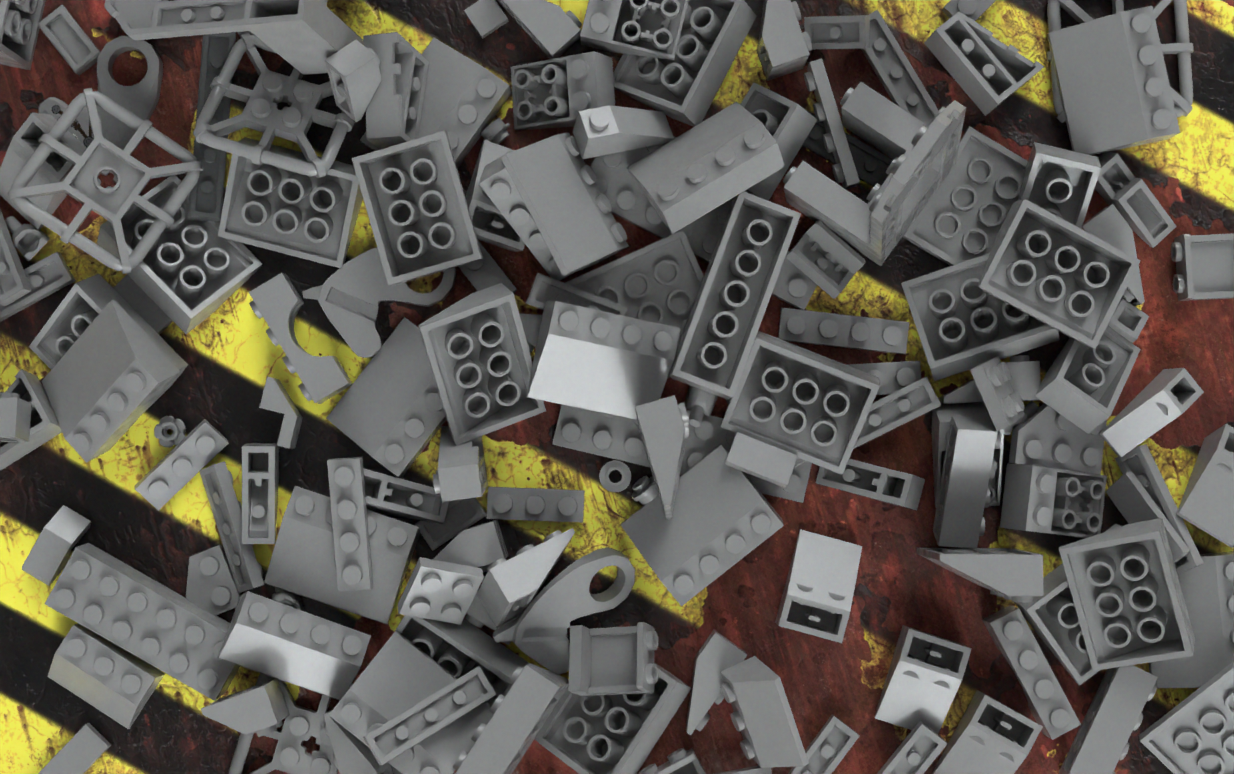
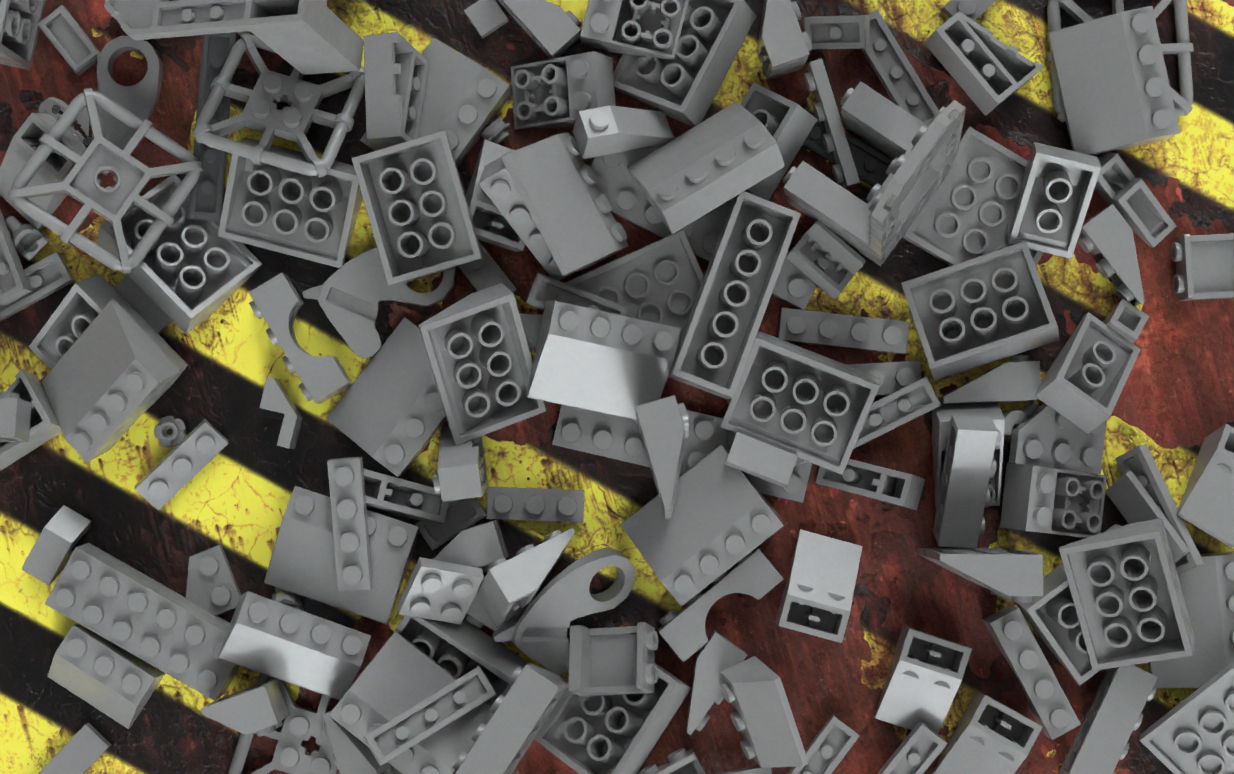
light grey plate [199,461,265,593] -> none
light grey slope [242,443,279,544] -> none
light grey slope [325,39,382,122] -> none
light grey plate [599,460,631,493] -> none
light grey plate [631,476,658,505] -> none
light grey piece [685,386,718,427] -> none
light grey plate [970,356,1025,431] -> none
light grey slope [978,198,1141,349] -> none
light grey slope [1099,368,1204,457] -> none
none -> light grey arch [658,547,784,662]

